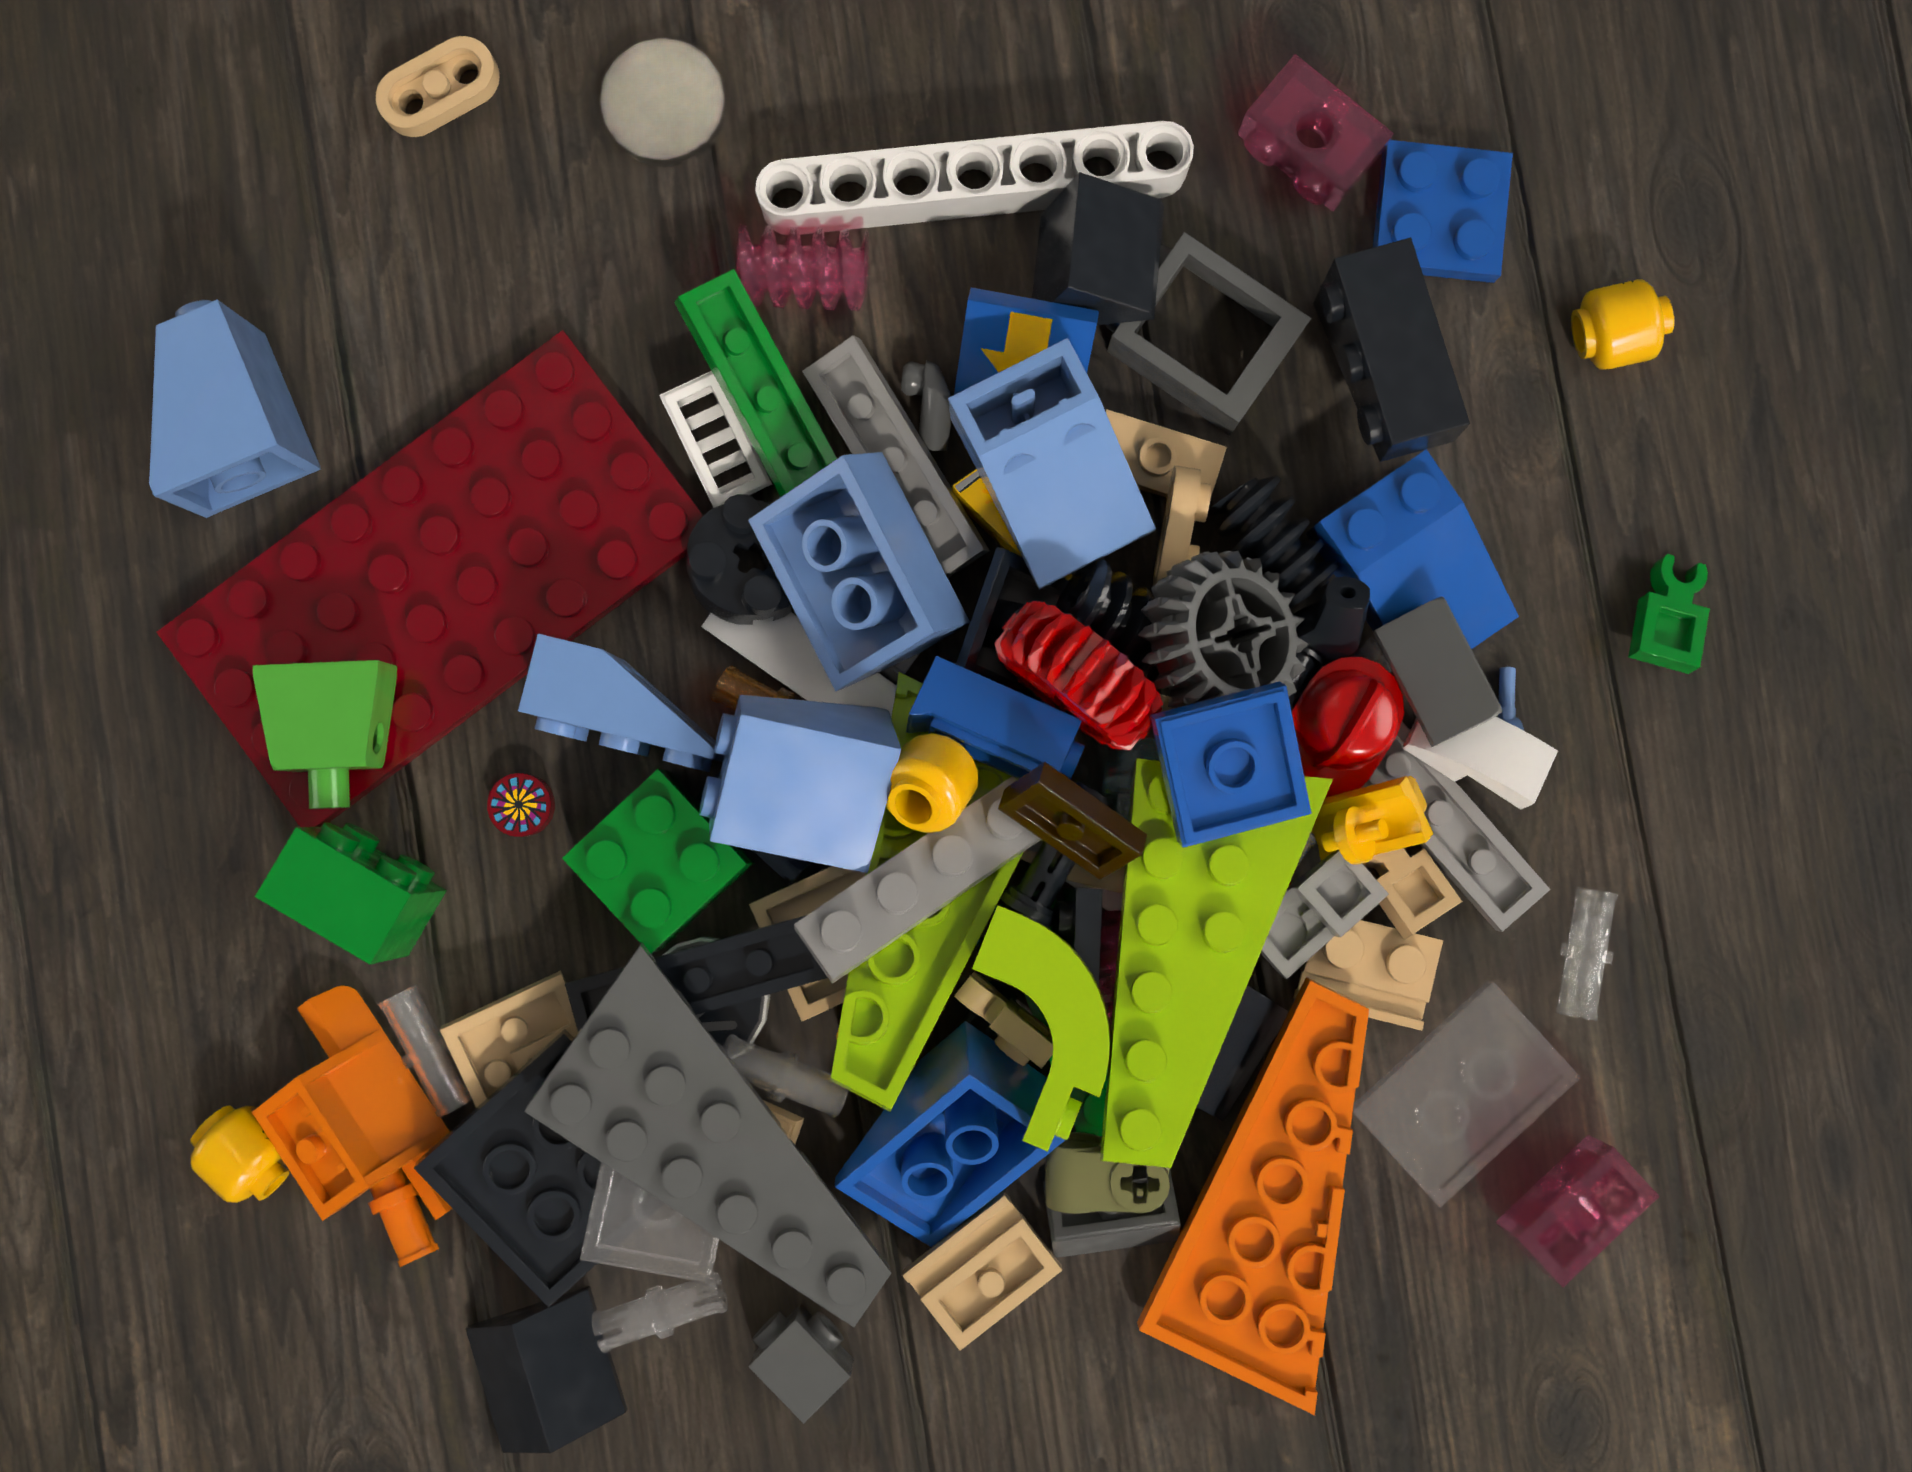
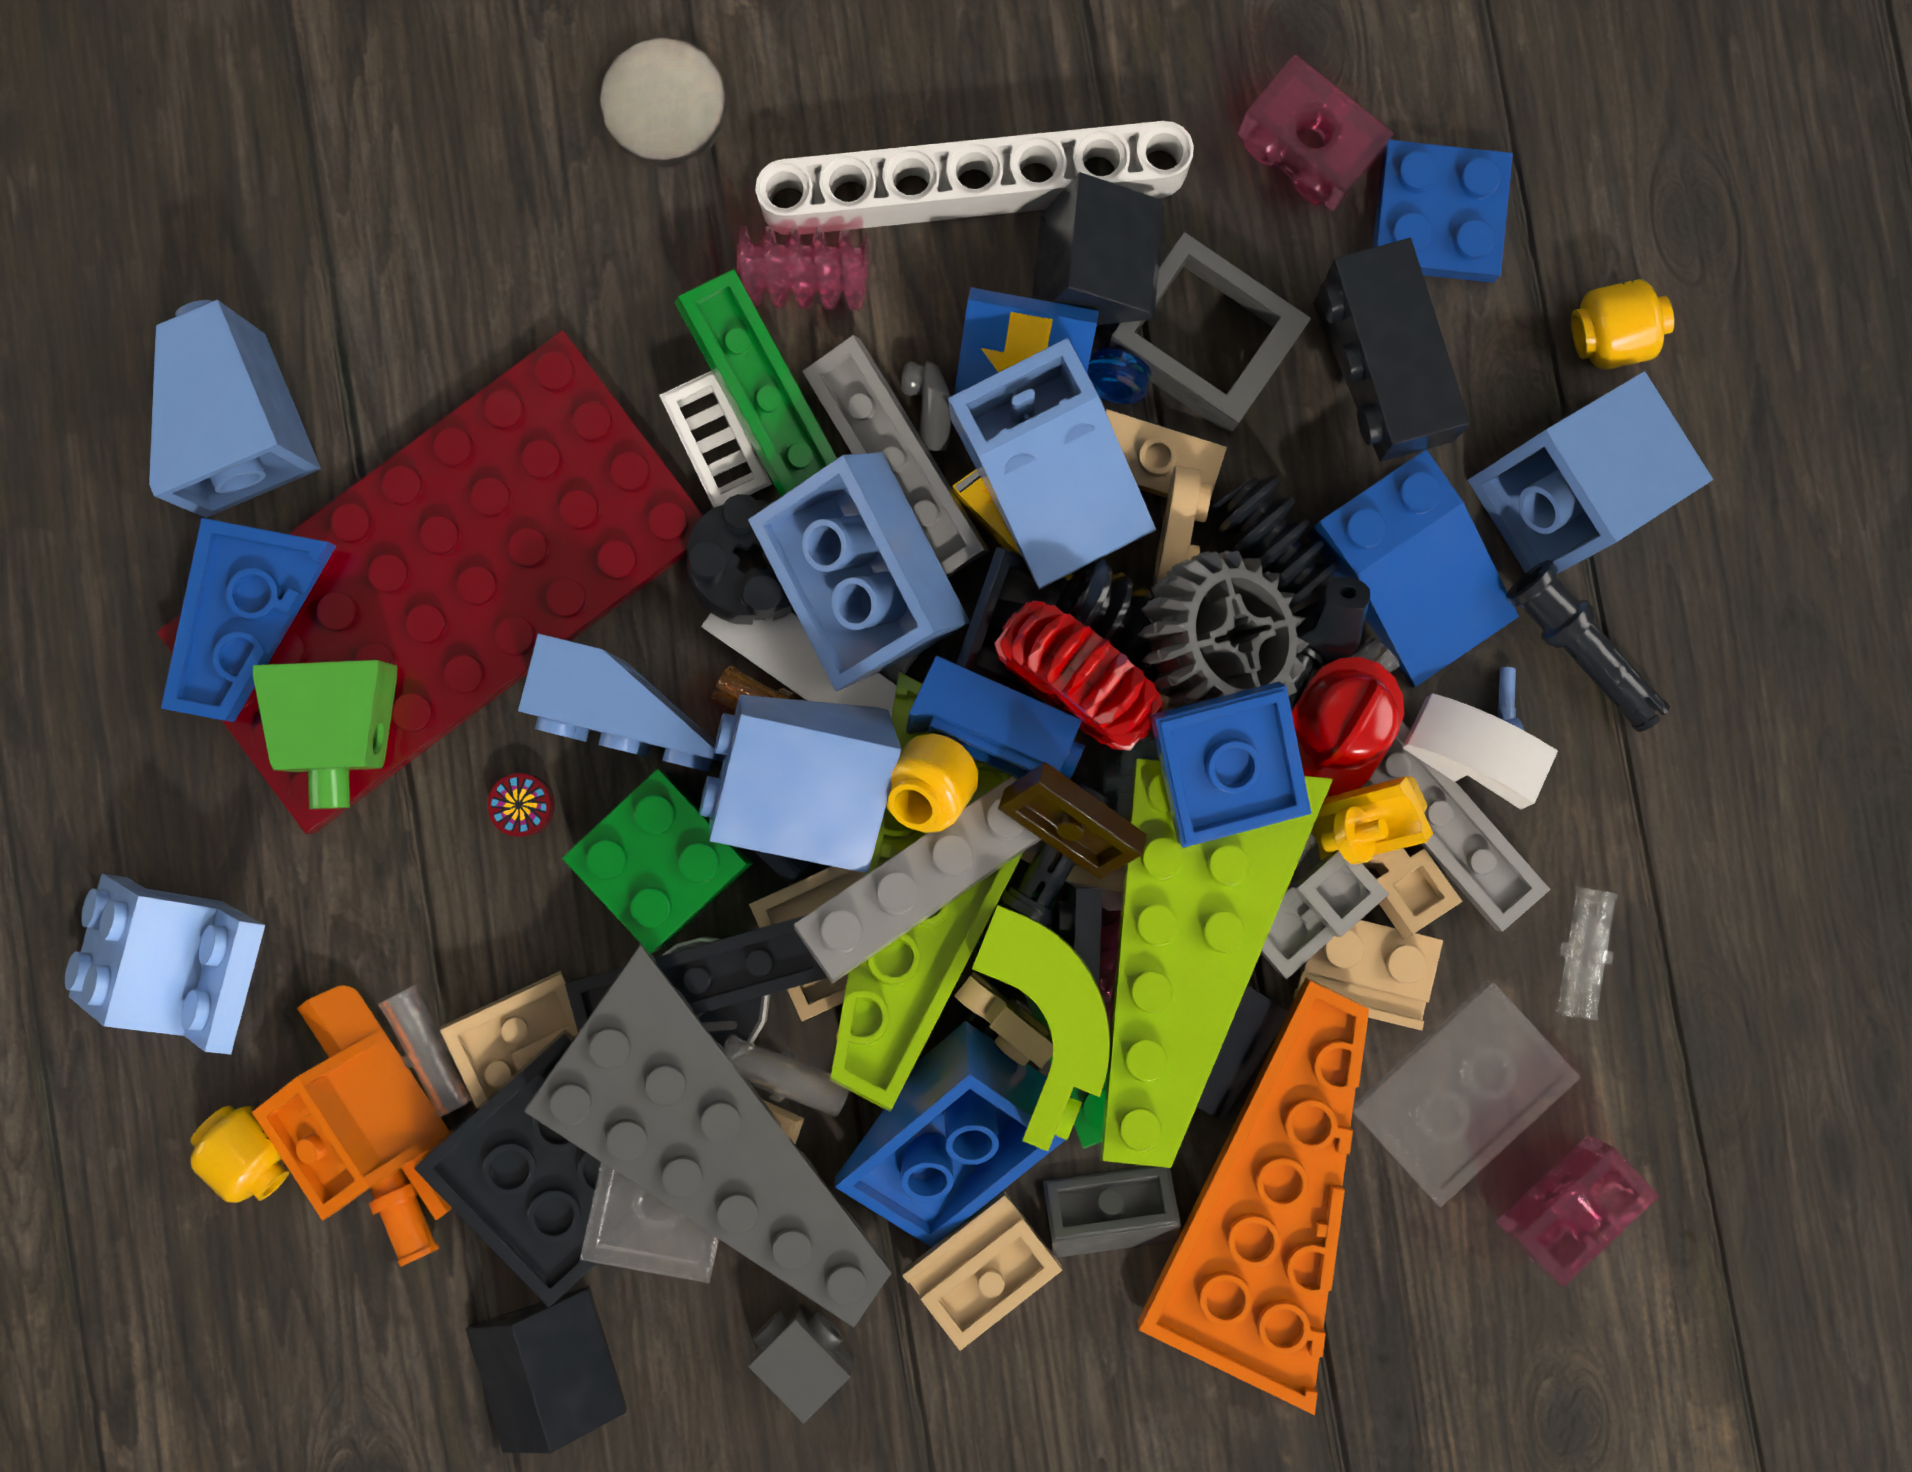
green brick [255,822,447,965] -> none
tan plate [376,36,500,137] -> none
clear pin [592,1271,728,1353] -> none
olive piece [1045,1132,1170,1214] -> none
dark grey slope [1373,596,1502,747] -> none
green plate [1628,554,1710,674] -> none
none -> light blue bracket [65,873,265,1055]
none -> blue wing [161,518,336,722]
none -> clear blue tile [1087,349,1152,404]
none -> medium blue slope [1467,371,1714,574]
none -> black pin [1506,560,1670,732]

